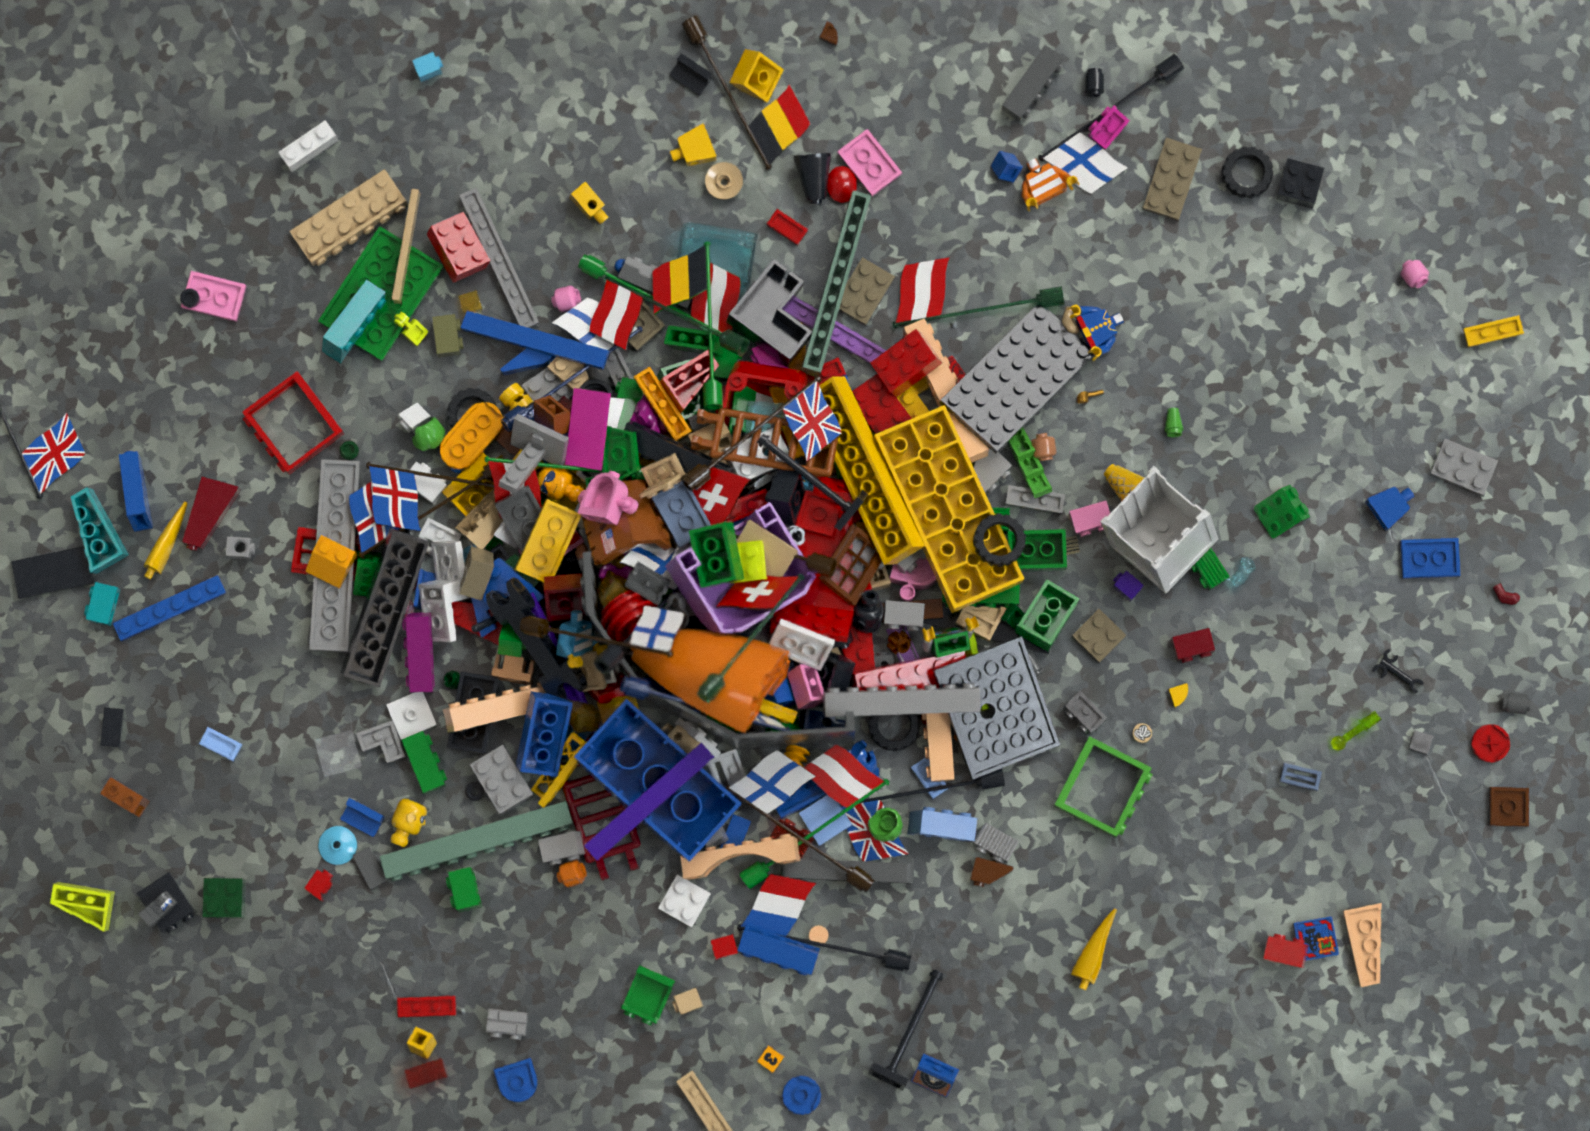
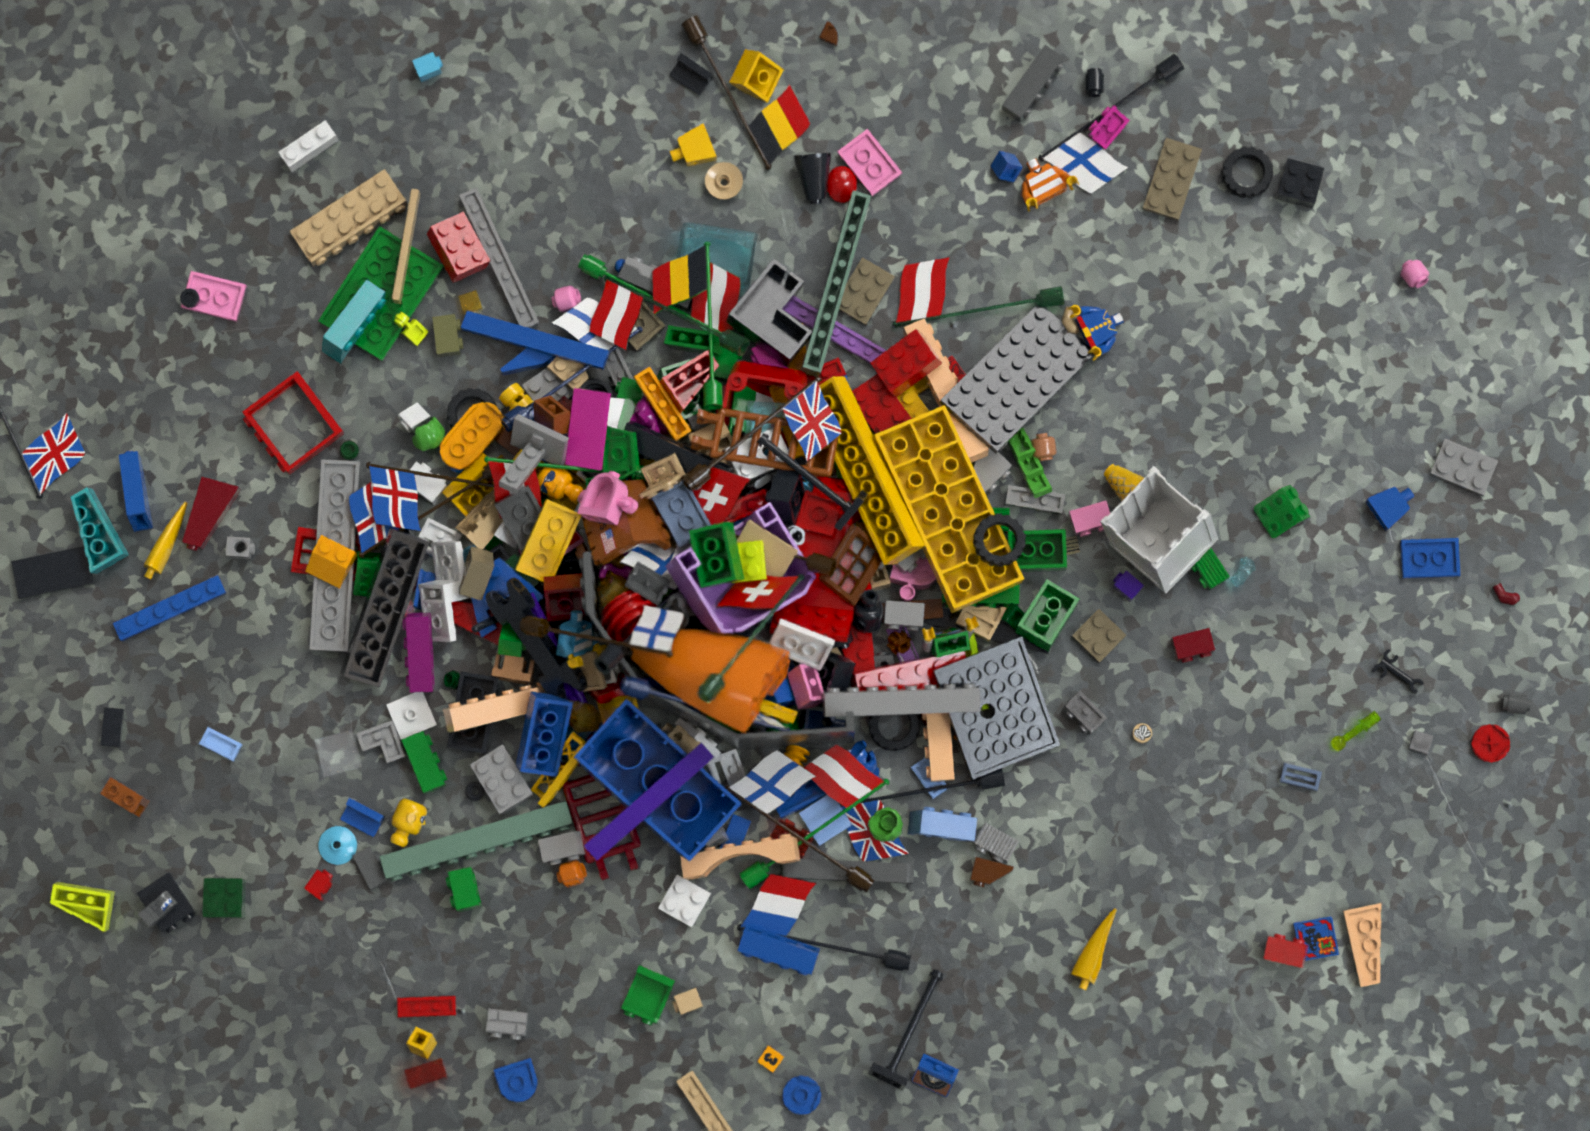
teal brick [84,582,120,627] -> none
yellow torso [569,182,609,225] -> none
red panel [711,934,738,960] -> none
red tile [766,209,808,246] -> none
light nougat tile [809,926,829,943] -> none
bright green window [1054,736,1153,838] -> none
pearl gold hand [1077,389,1104,404] -> none
bright green cone [1165,408,1184,437] -> none
yellow tile [1168,683,1188,708] -> none
yellow plate [1463,315,1524,348] -> none
reddish brown tile [1489,787,1529,827] -> none

